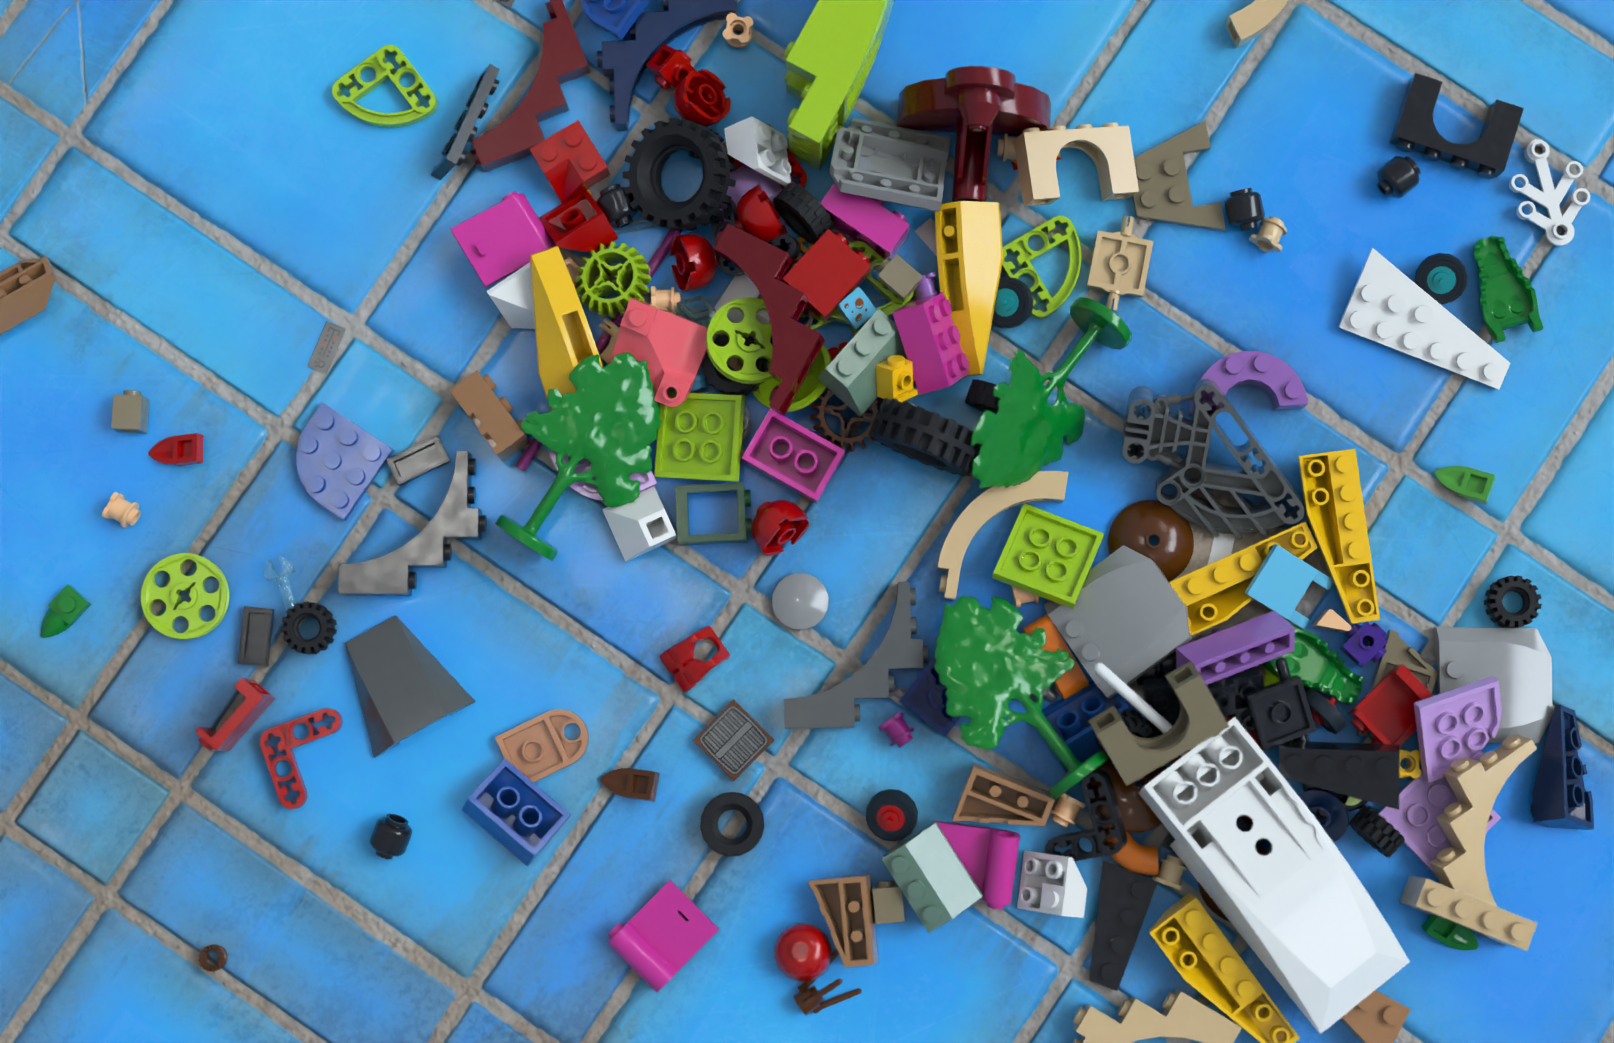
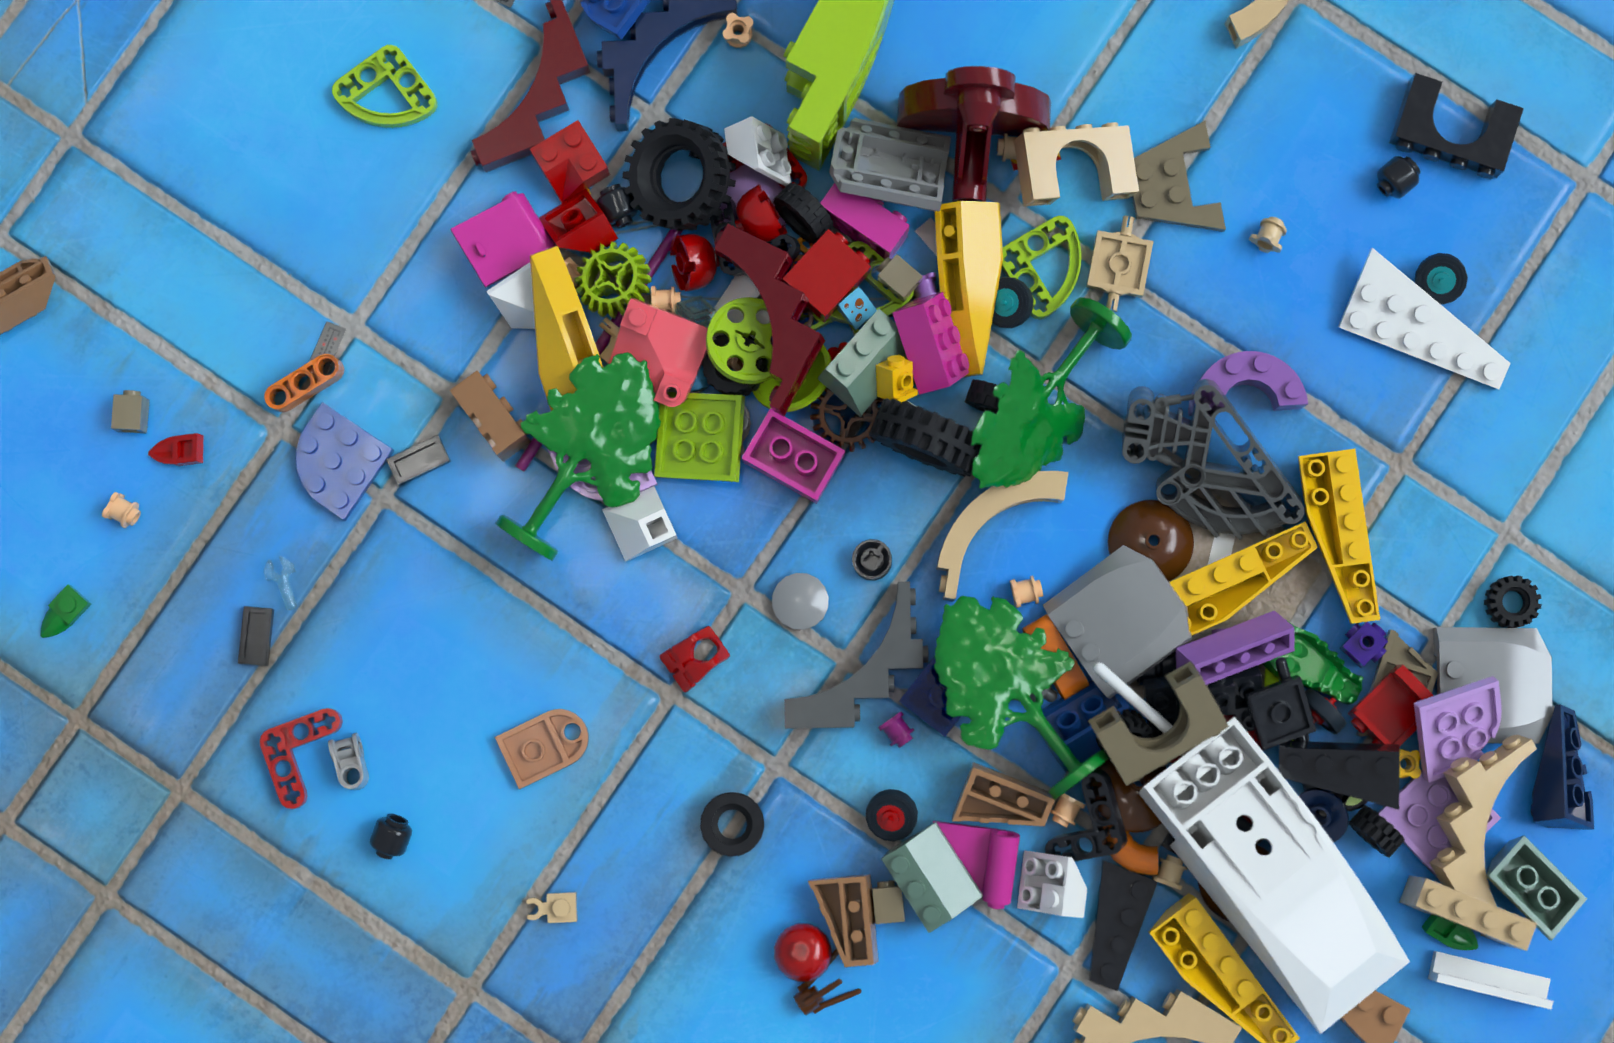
lime wedge [141,553,230,640] -> none
red panel [195,678,275,751] -> none
reddish brown bush [198,944,228,971] -> none
black tyre [281,602,337,655] -> none
arch [338,451,487,596] -> none
dark grey wedge [345,615,476,758] -> none
wing [431,64,500,180] -> none
blue slope [462,759,571,867] -> none
reddish brown plate [600,768,660,802] -> none
dark pink door [608,880,719,993] -> none
red brick [646,44,696,91] -> none
red cylinder [673,69,731,127] -> none
dark green window [675,483,752,546] -> none
tile [693,699,774,781] -> none
red cylinder [751,500,809,556] -> none
lime plate [992,503,1104,609] -> none
black head [1225,188,1265,231] -> none
medium azure flag [1244,544,1334,629] -> none
light nougat slope [1311,609,1351,633] -> none
bright green plate [1434,466,1496,504] -> none
green animal [1473,236,1543,343] -> none
white plant [1509,139,1590,246] -> none
none -> orange beam [264,354,344,412]
none -> light grey piece [328,732,369,790]
none -> tan plate [526,892,578,923]
none -> black wheel [852,539,892,581]
none -> white fence [1428,951,1553,1010]
none -> sand green slope [1486,836,1587,940]

